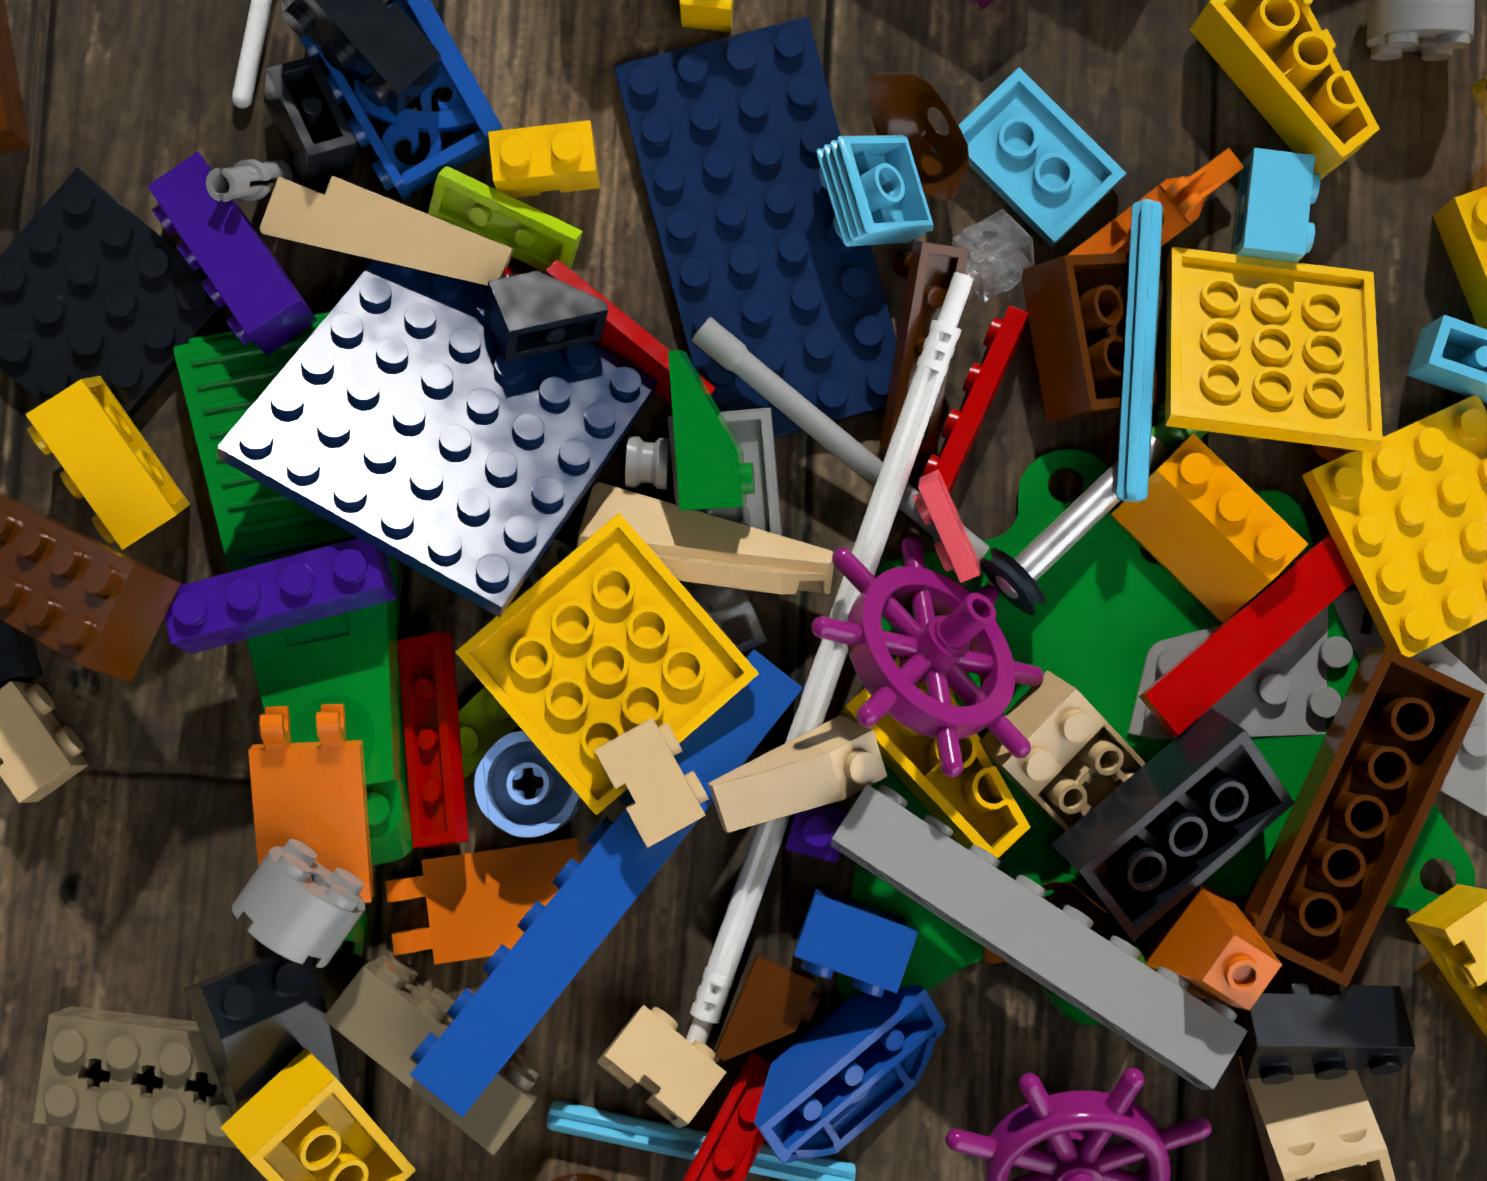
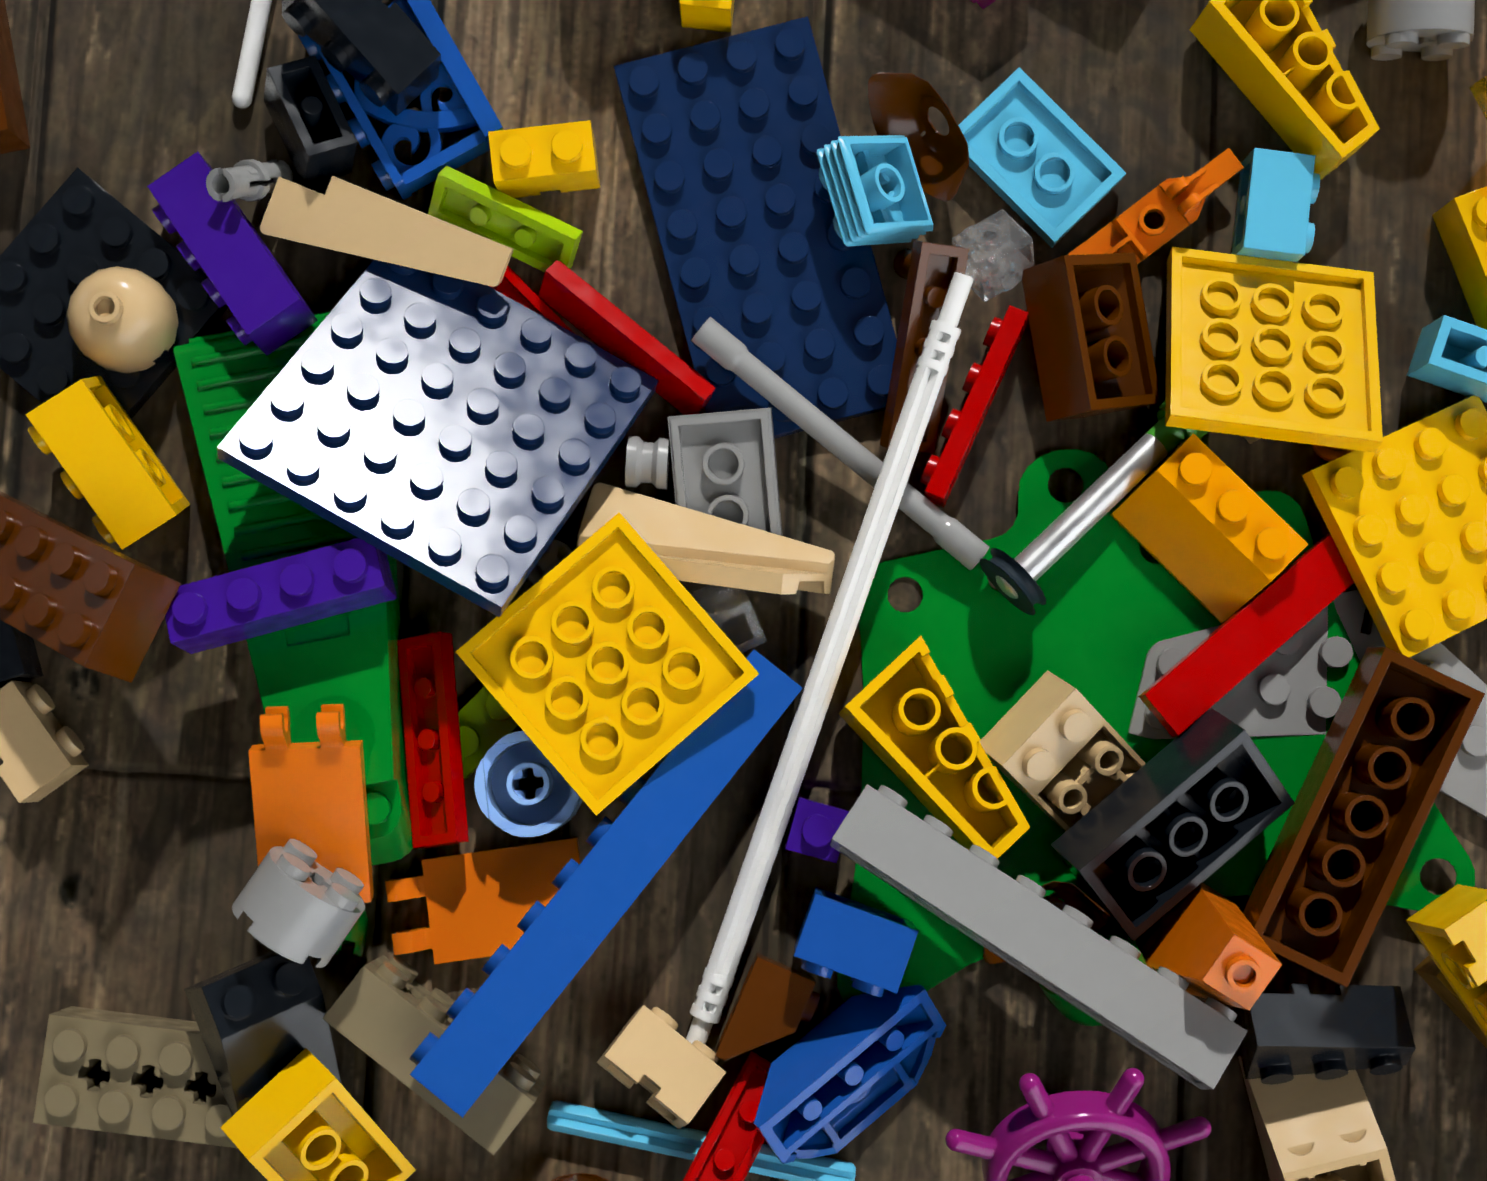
black slope [484,271,609,362] -> none
tan brick [594,718,709,848] -> none
green slope [668,350,755,511] -> none
tan slope [707,715,887,833] -> none
magenta piece [811,537,1044,777] -> none
coral plate [913,470,980,583] -> none
medium azure axle [1116,199,1163,502] -> none
none -> tan cylinder [66,266,179,374]

